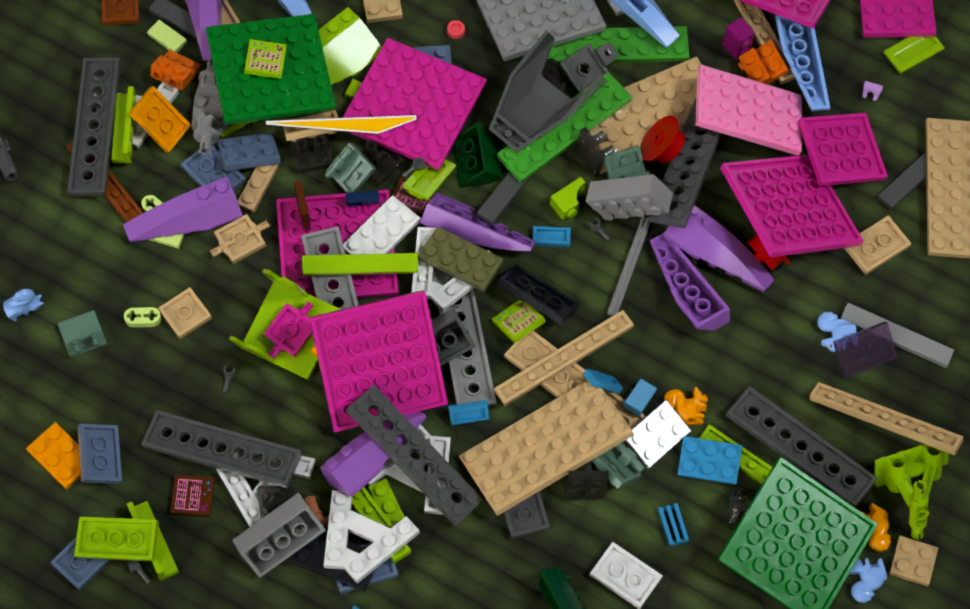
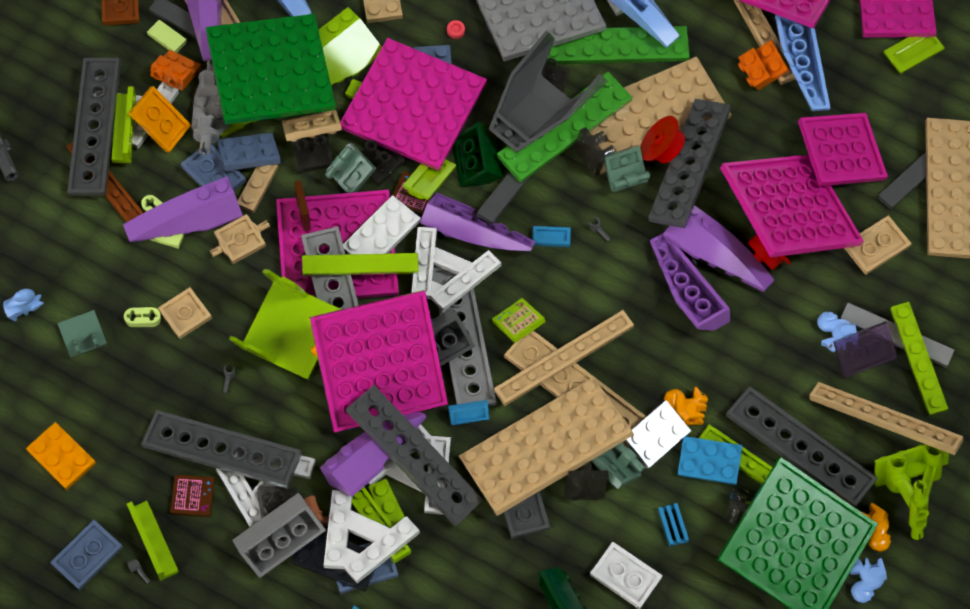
lime plate [74,517,159,561] -> none
sand blue plate [77,424,122,484] -> none
lime tile [244,39,287,79] -> none
dark pink plate [264,301,314,359] -> none
yellow sticker [266,115,416,134] -> none
dark blue bar [345,190,380,207] -> none
dark grey hand [402,158,427,178] -> none
olive plate [418,226,504,292] -> none
black plate [497,264,580,325] -> none
lime arch [550,177,585,221] -> none
dark grey plate [559,43,618,94] -> none
dark azure tile [583,369,623,394] -> none
light grey brick [585,174,673,220] -> none
light grey axle [607,217,651,316] -> none
dark azure tile [623,379,657,416] -> none
bright pink plate [695,65,802,156] -> none
magenta brick [723,17,755,60] -> none
lavender tile [863,81,883,101] -> none
tan plate [889,536,938,587] -> none
none -> lime plate [890,302,948,416]

